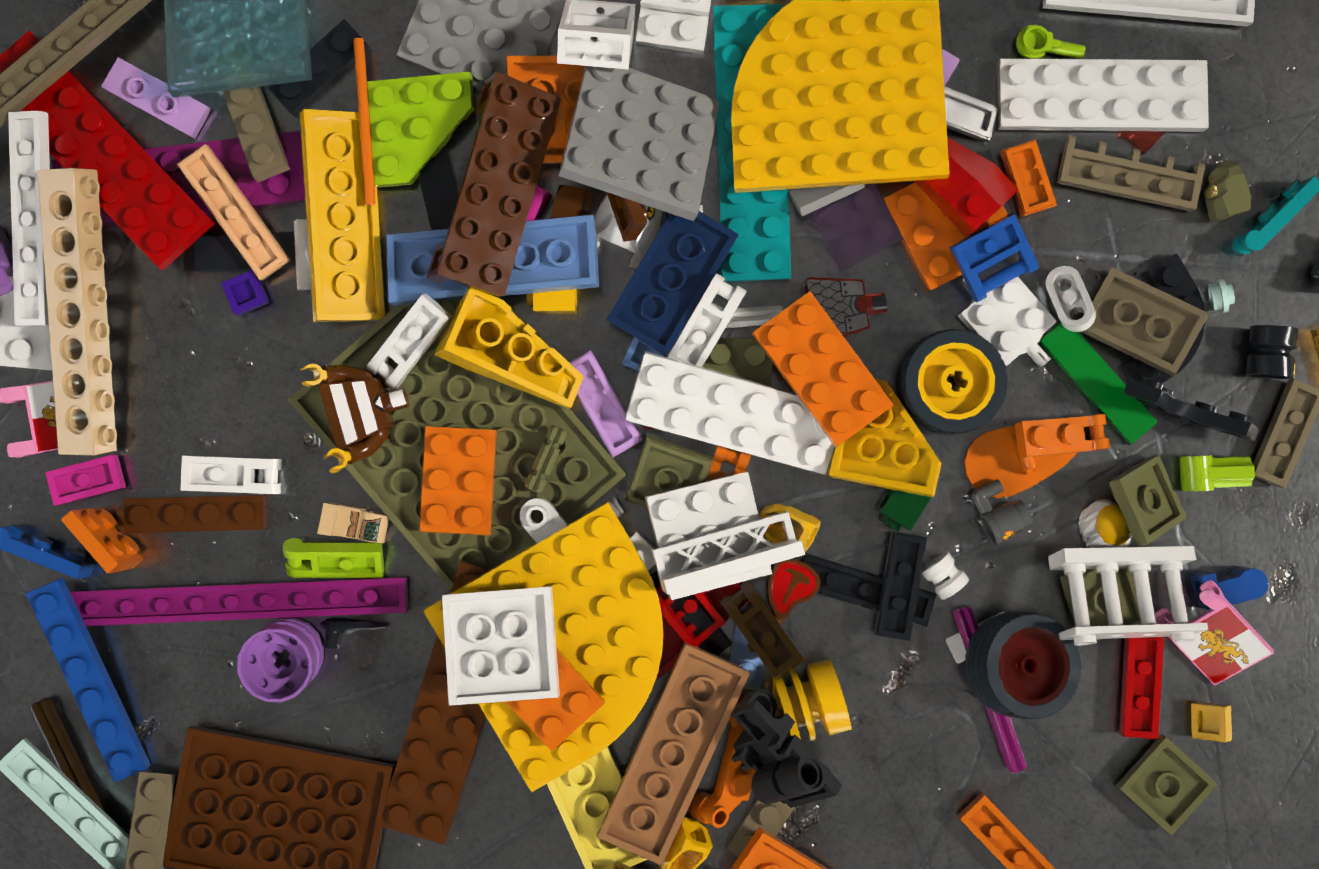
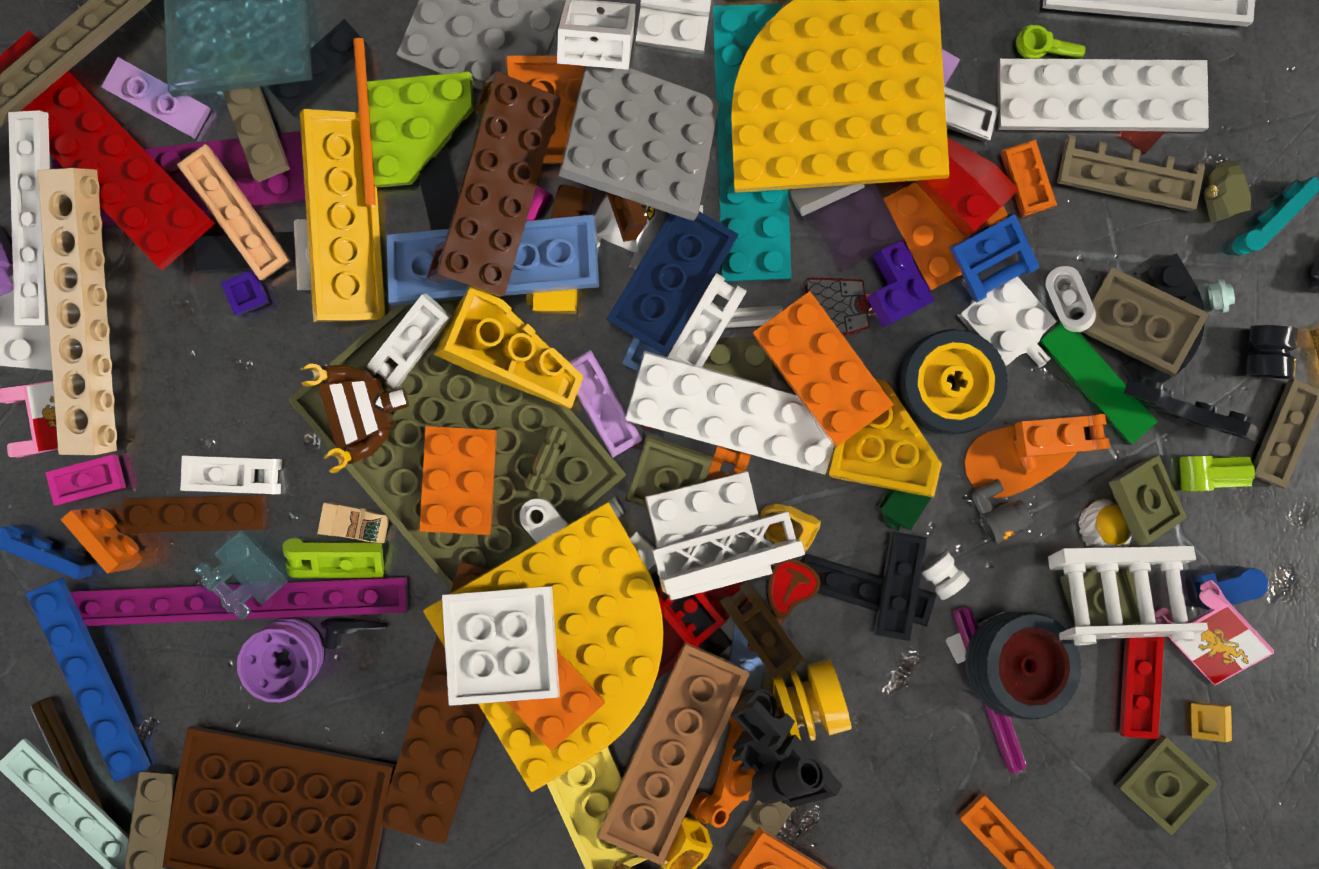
none -> clear light blue plate [195,530,288,620]
none -> dark purple plate [867,240,935,328]

